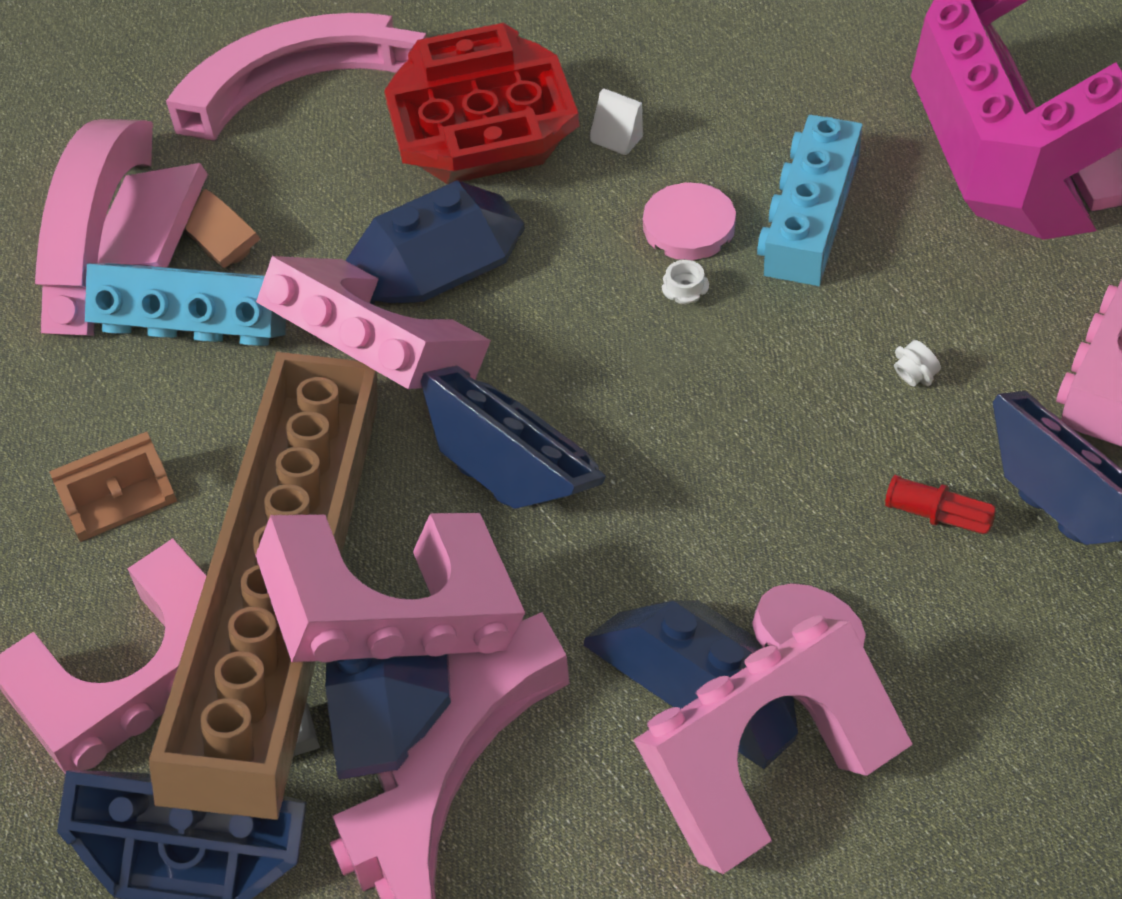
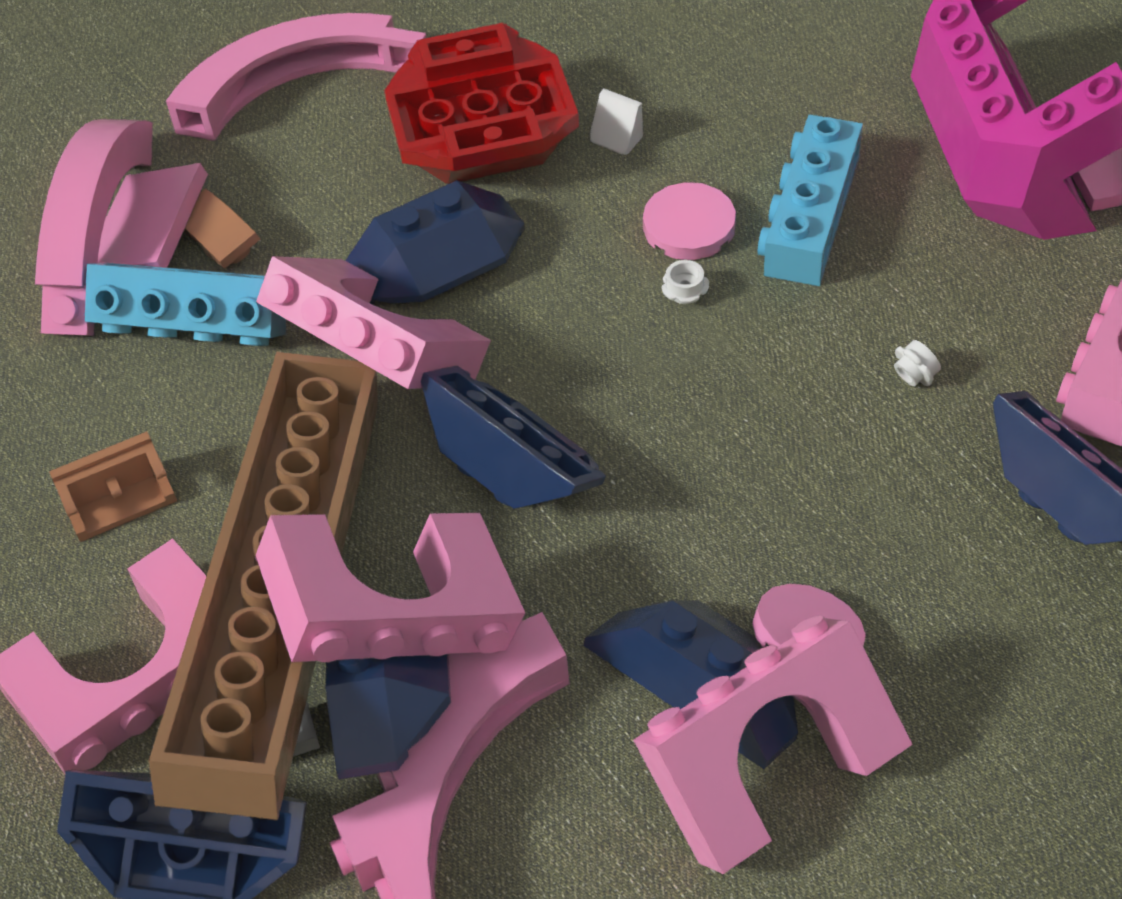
red axle [885,475,996,535] -> none

